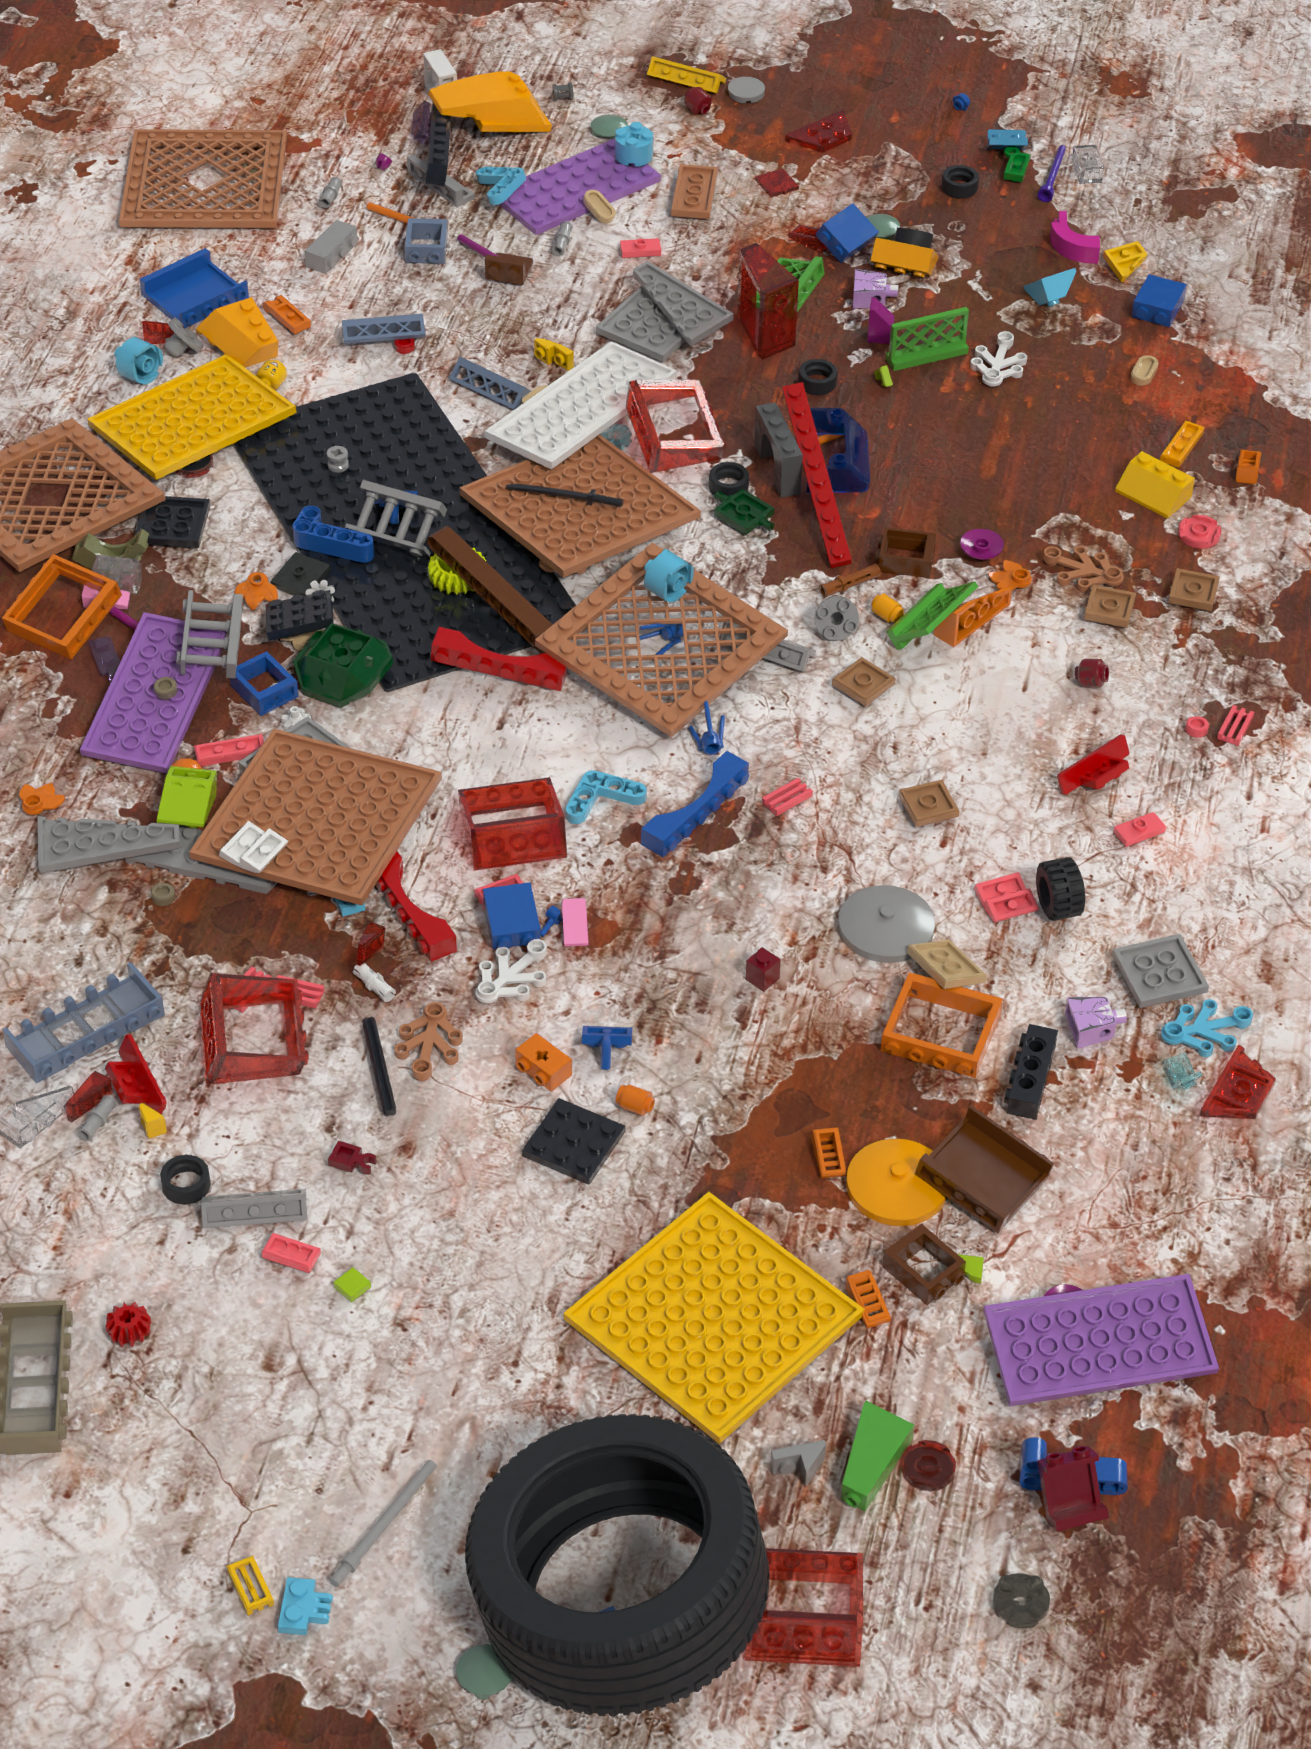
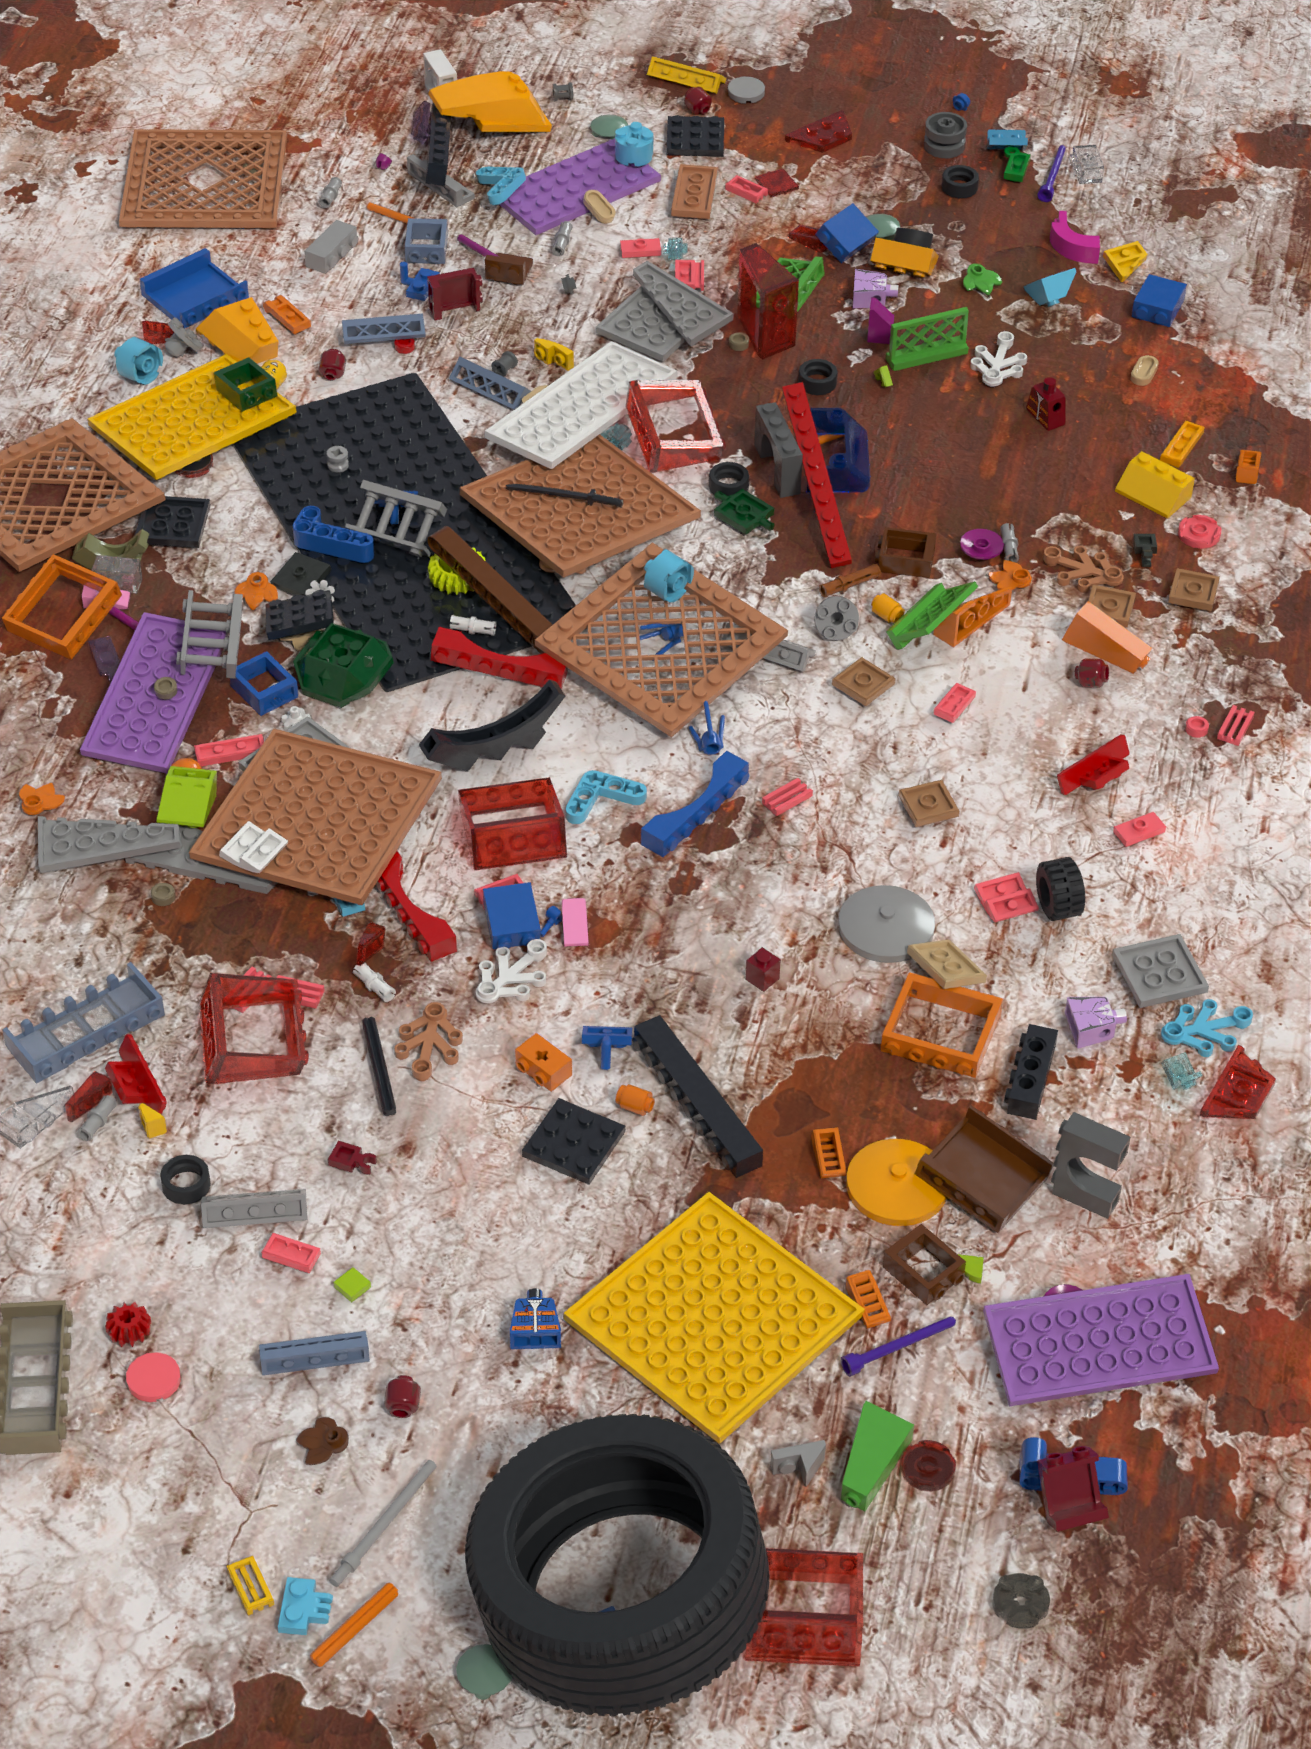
none -> coral tile [126,1352,181,1402]
none -> dark green window [213,357,278,412]
none -> sand blue fence [259,1331,370,1376]
none -> reddish brown plate [296,1417,349,1465]
none -> orange axle [310,1582,398,1667]
none -> dark red head [318,349,347,381]
none -> dark red head [384,1375,421,1418]
none -> blue plate [400,262,440,301]
none -> black arch [419,680,566,772]
none -> dark red panel [427,267,483,321]
none -> white pin [450,615,496,636]
none -> dark grey bush [491,351,518,377]
none -> blue torso [510,1288,561,1349]
none -> dark grey plate [561,274,577,294]
none -> black brick [632,1015,763,1178]
none -> clear light blue gear [663,237,688,260]
none -> black plate [666,115,724,157]
none -> coral plate [675,260,704,291]
none -> coral tile [725,175,768,204]
none -> dark tan tile [729,333,749,351]
none -> dark purple piece [841,1316,956,1377]
none -> dark grey wheel [924,112,967,158]
none -> coral plate [934,683,976,723]
none -> bright green plate [963,264,1002,295]
none -> light grey pin [1000,523,1019,563]
none -> dark red torso [1026,377,1066,431]
none -> dark grey arch [1051,1112,1131,1219]
none -> orange slope [1062,601,1152,674]
none -> pearl dark grey plate [1133,534,1157,567]

